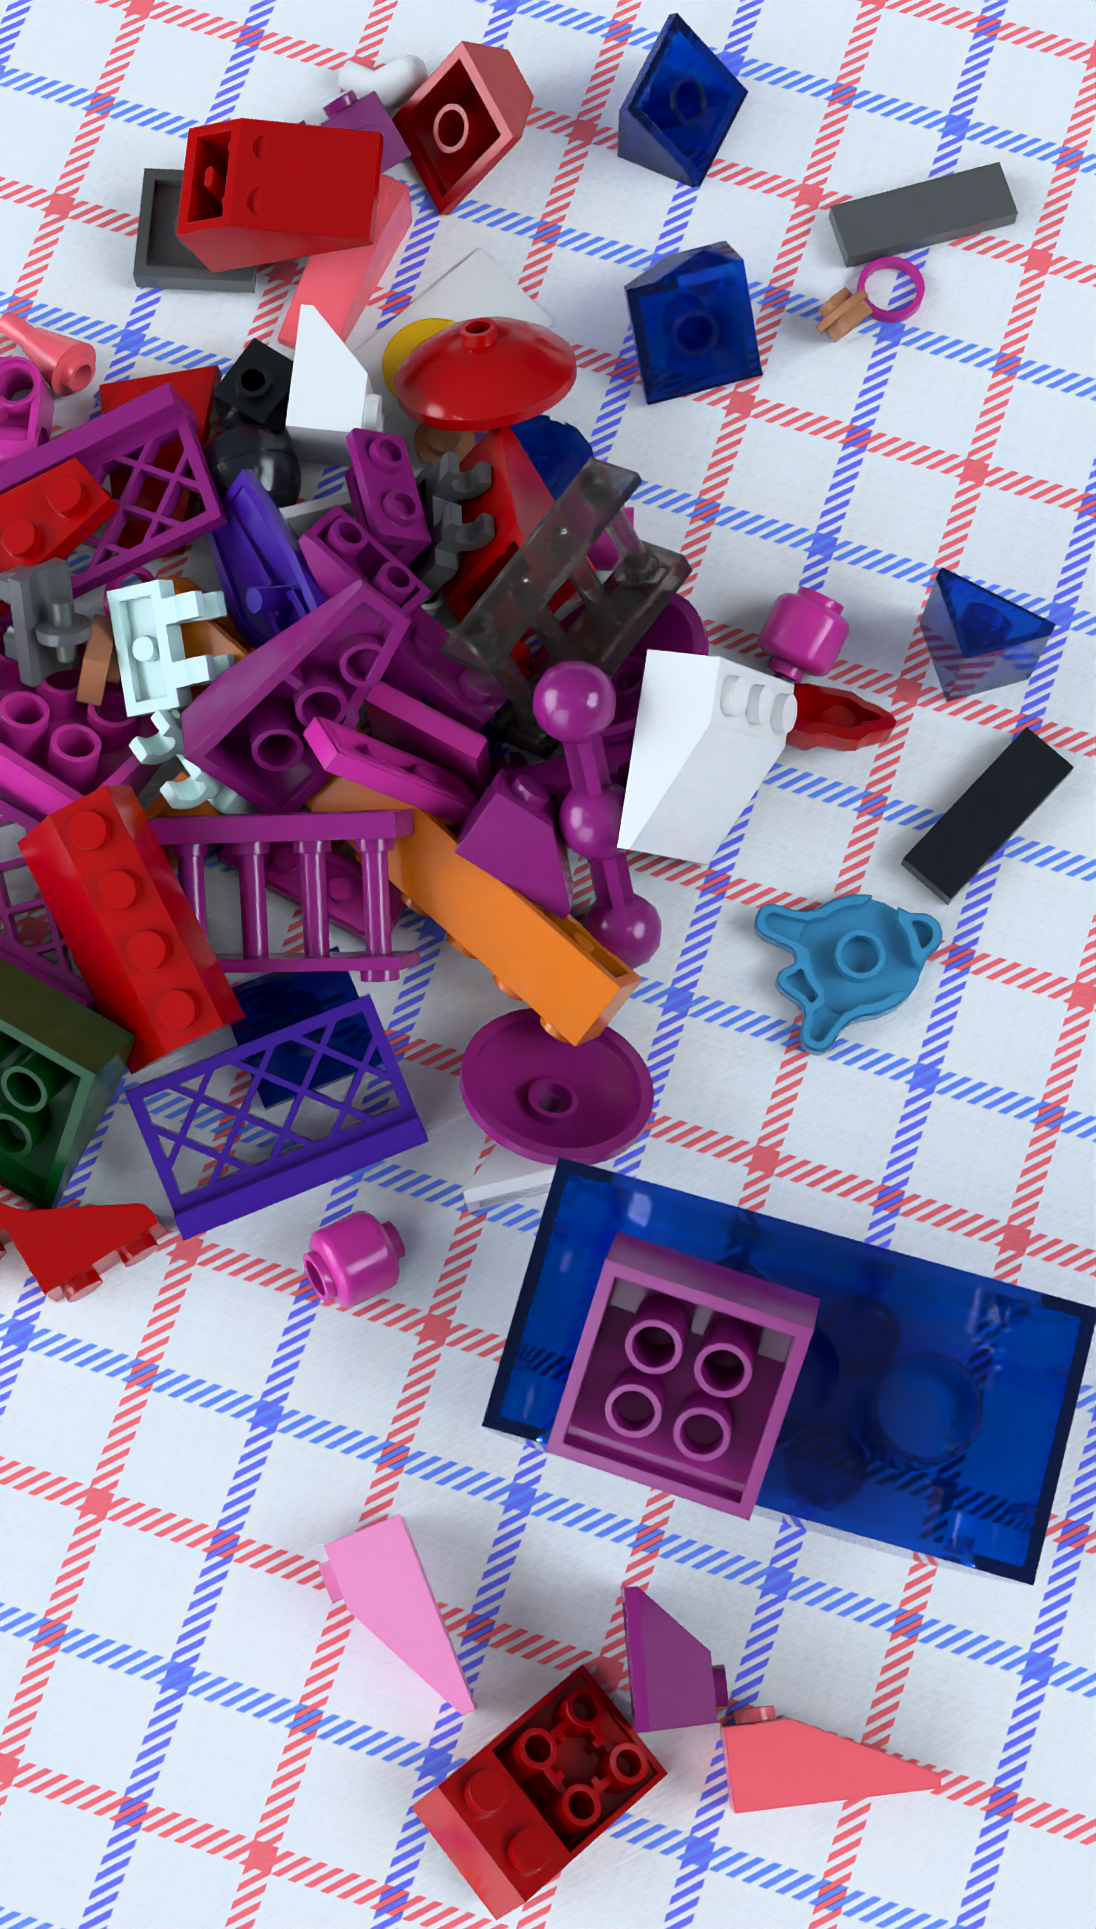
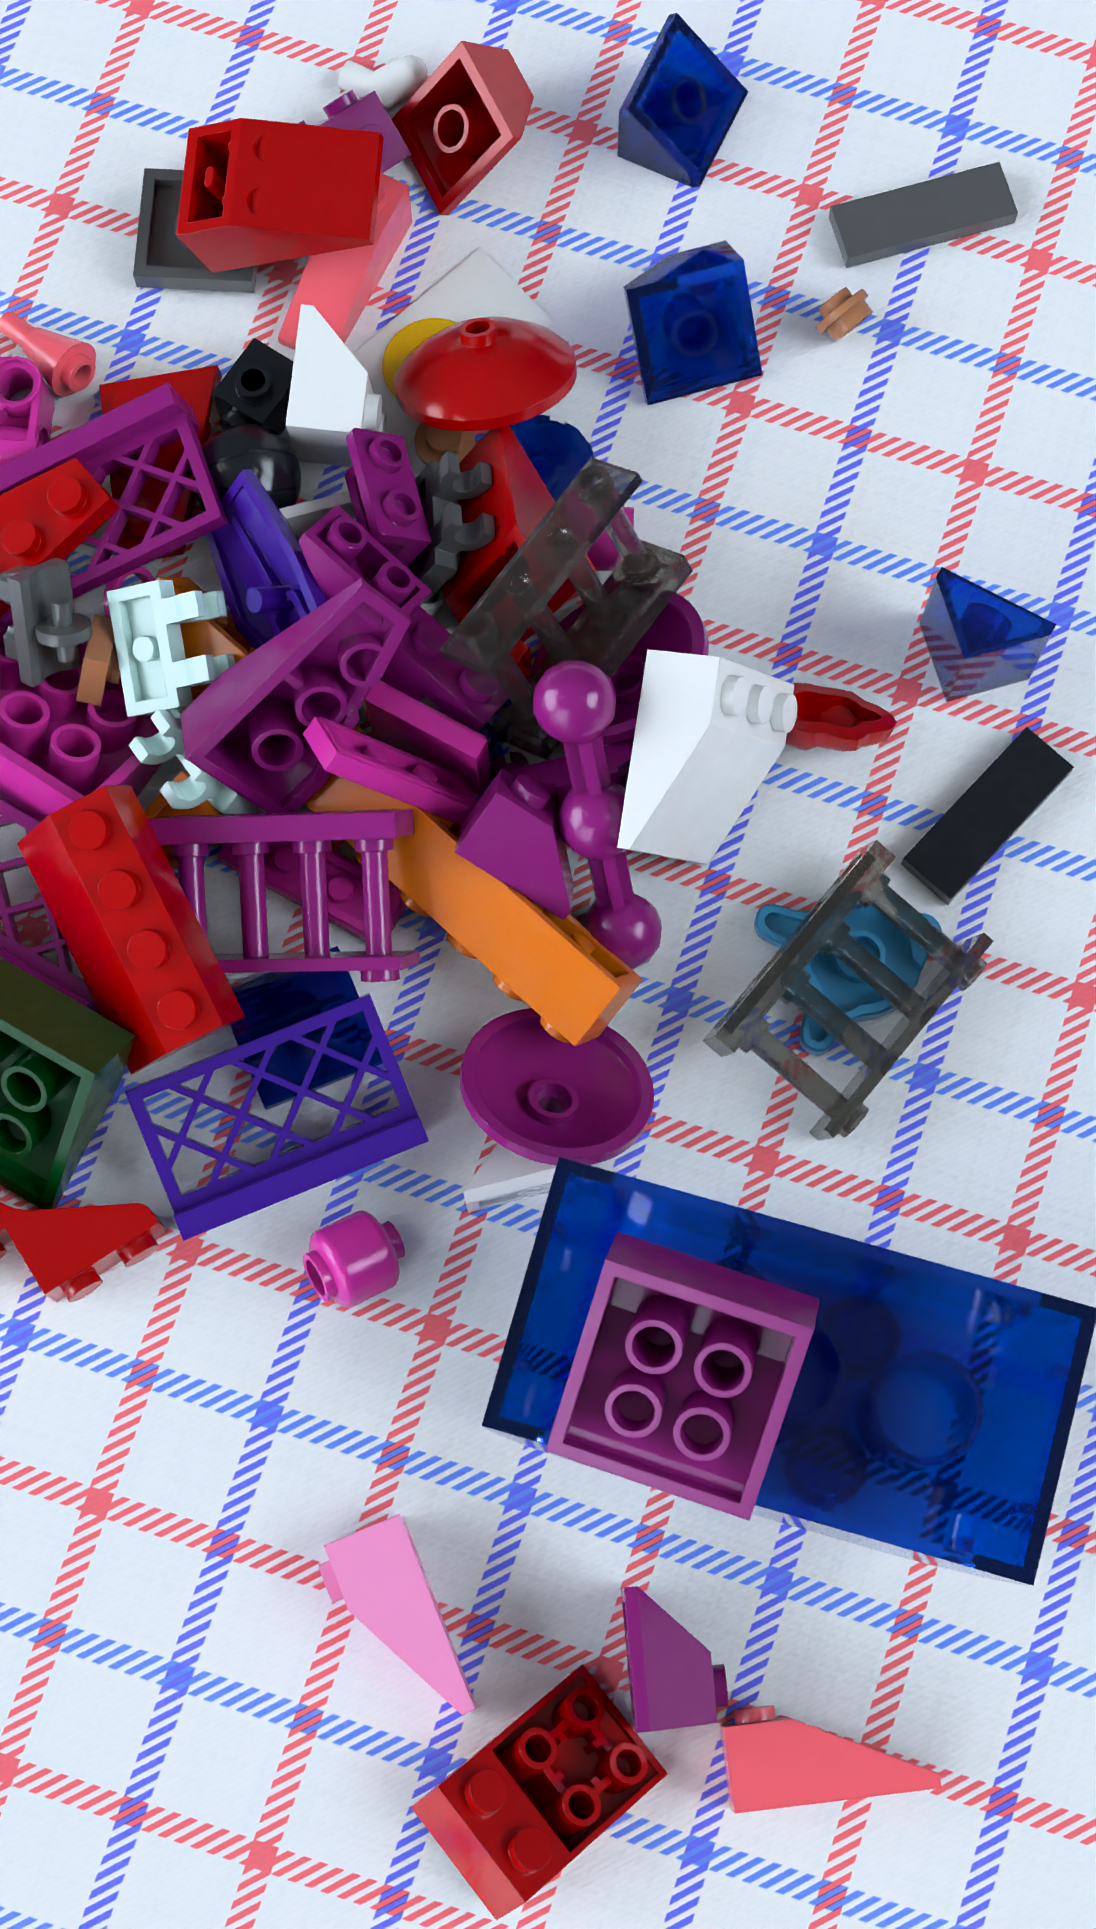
dark pink head [757,586,850,683] -> none
dark pink piece [857,256,925,323] -> none
none -> clear smoke fence [702,840,993,1141]

